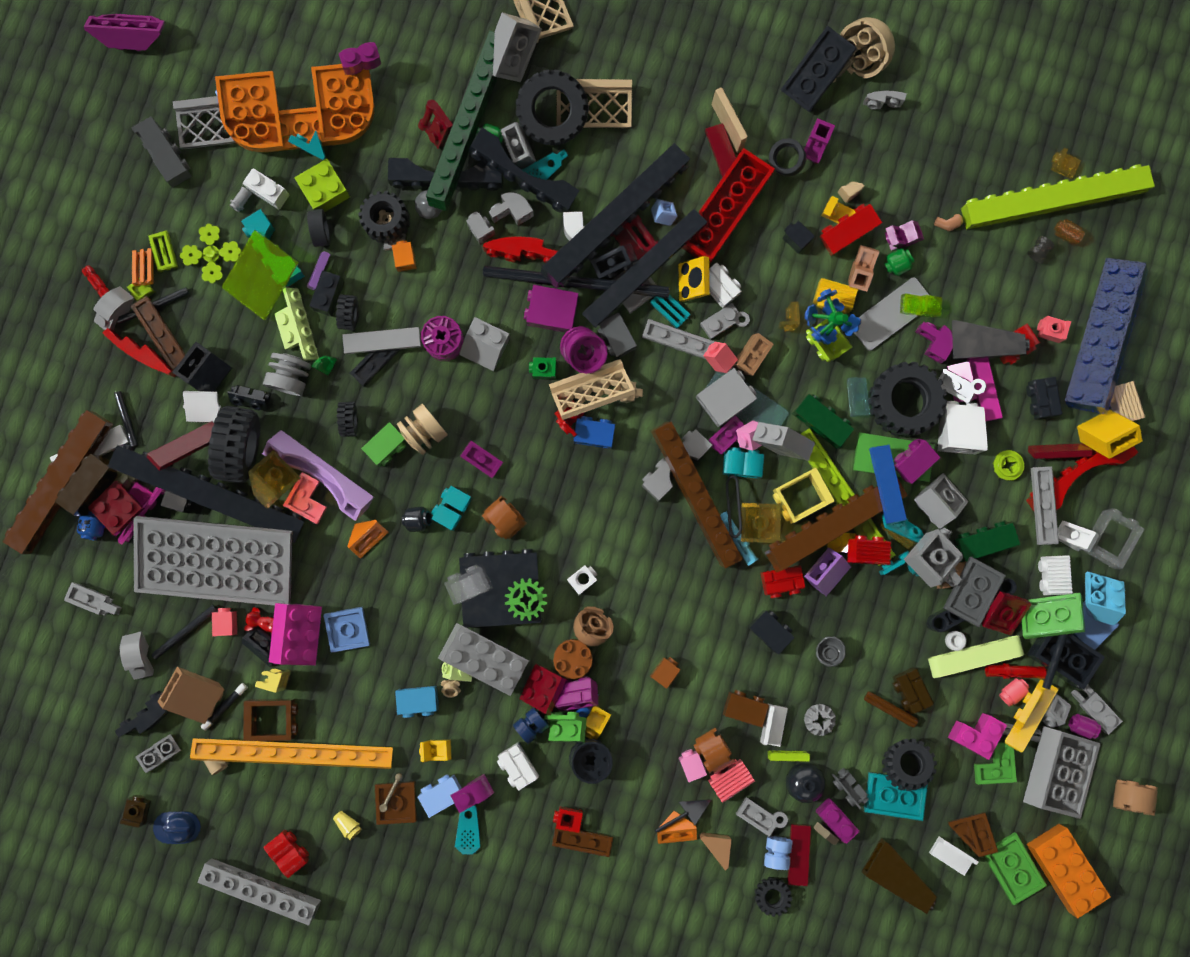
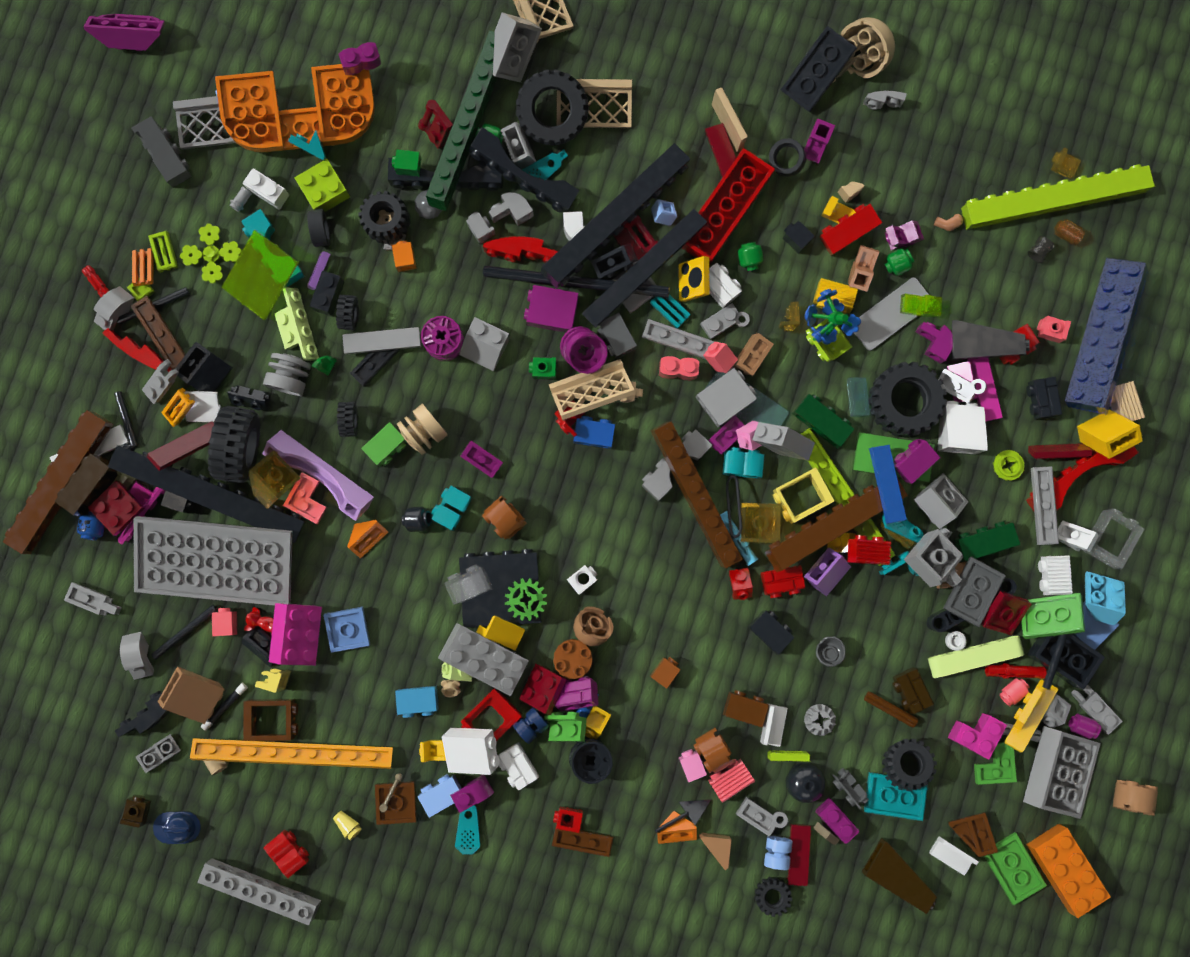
none -> light grey hinge [142,359,179,404]
none -> light orange tile [161,388,195,427]
none -> green brick [392,149,422,177]
none -> white brick [442,728,500,775]
none -> red window [461,688,522,741]
none -> yellow panel [476,615,525,650]
none -> coral brick [659,356,699,380]
none -> red bracket [729,568,753,600]
none -> green head [738,242,764,271]

